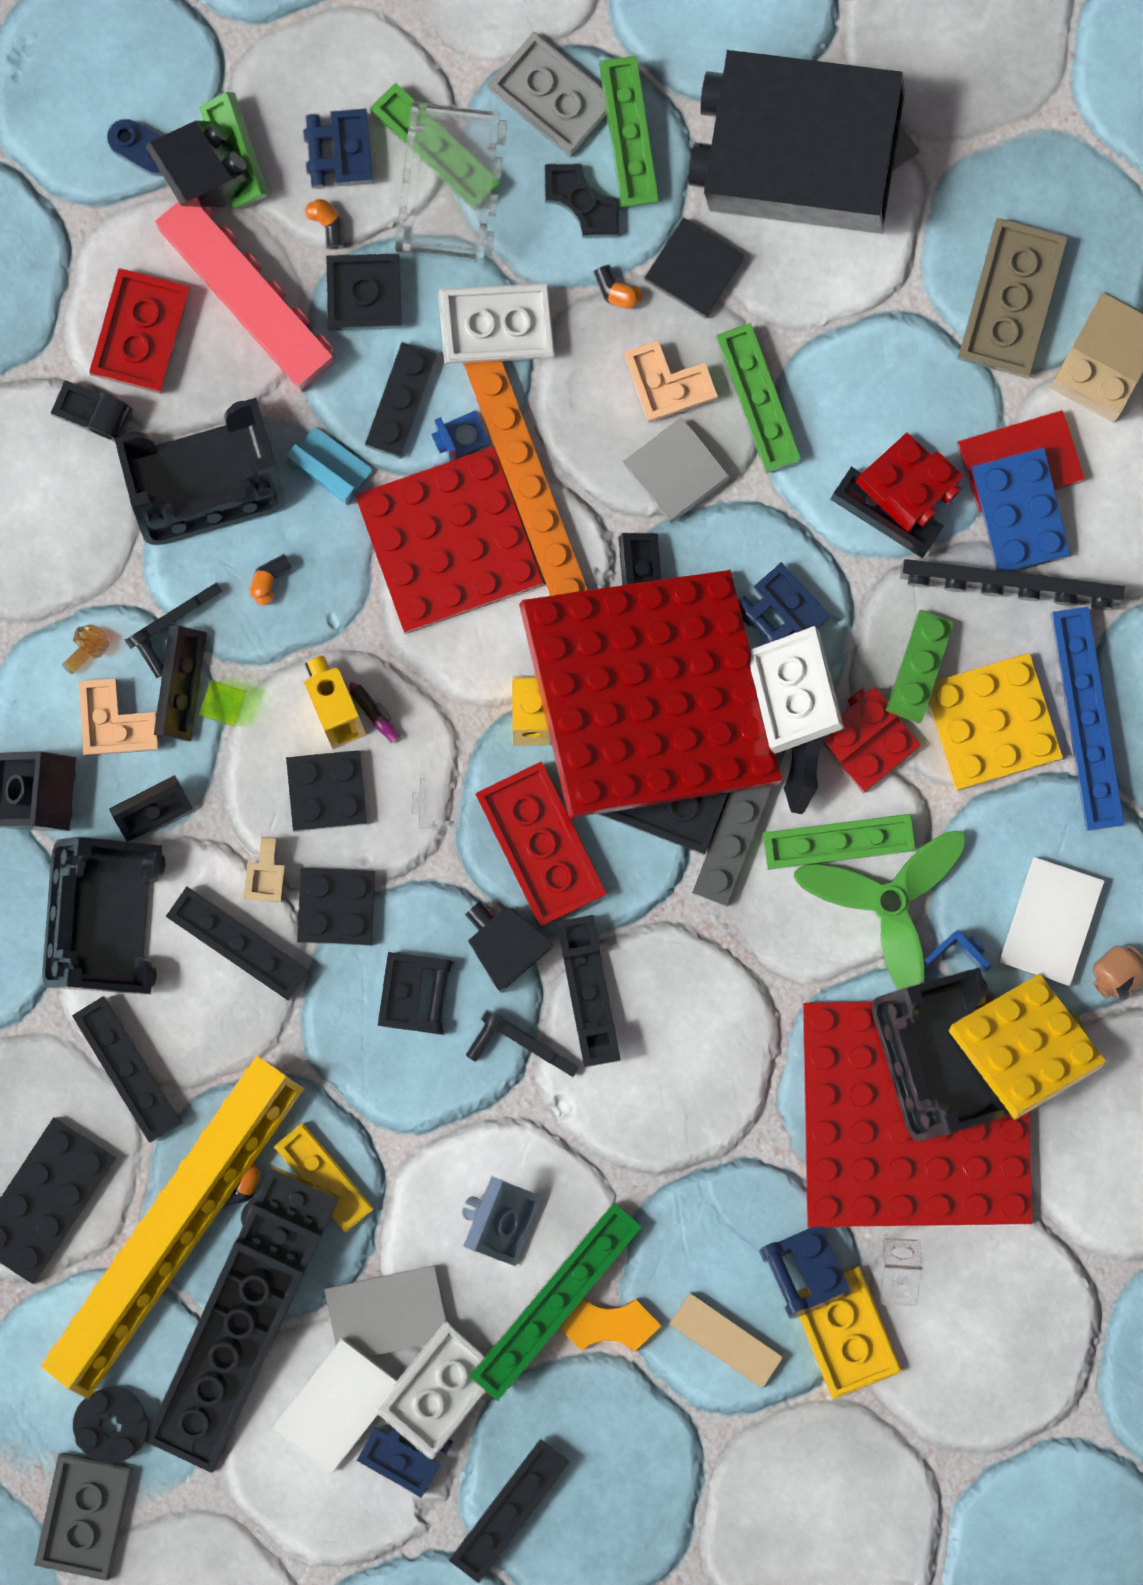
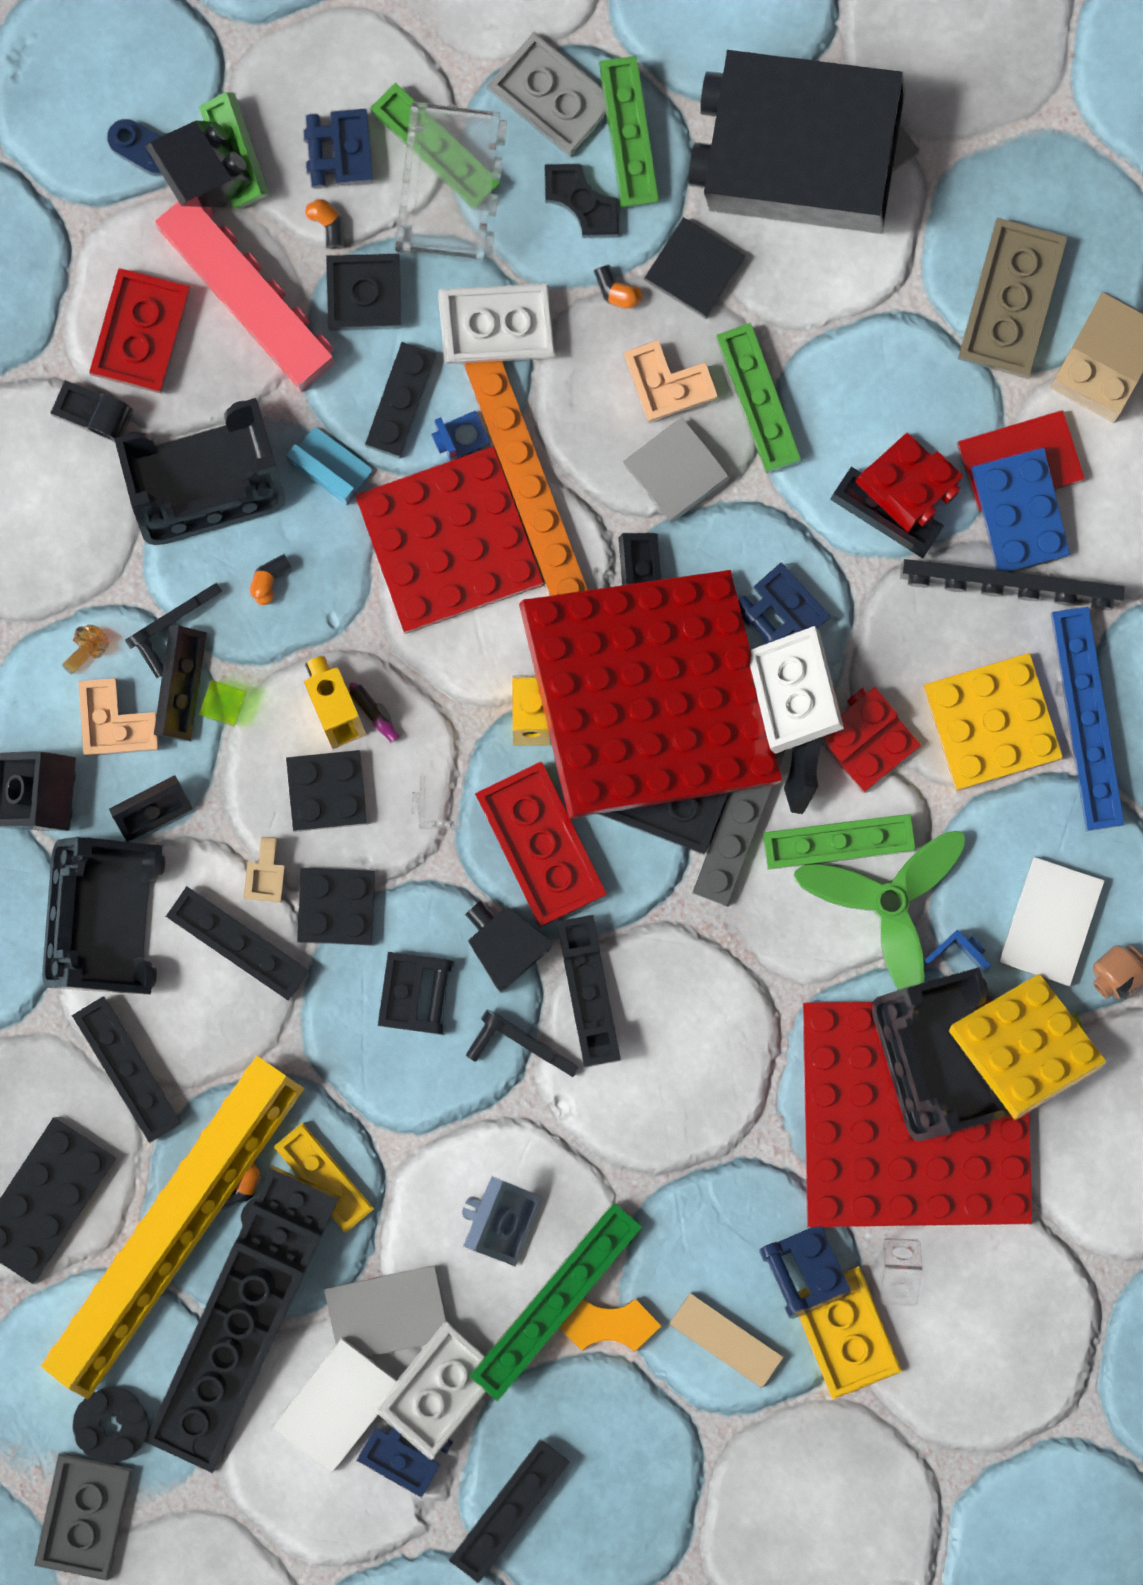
bright green plate [885,610,954,724] -> none

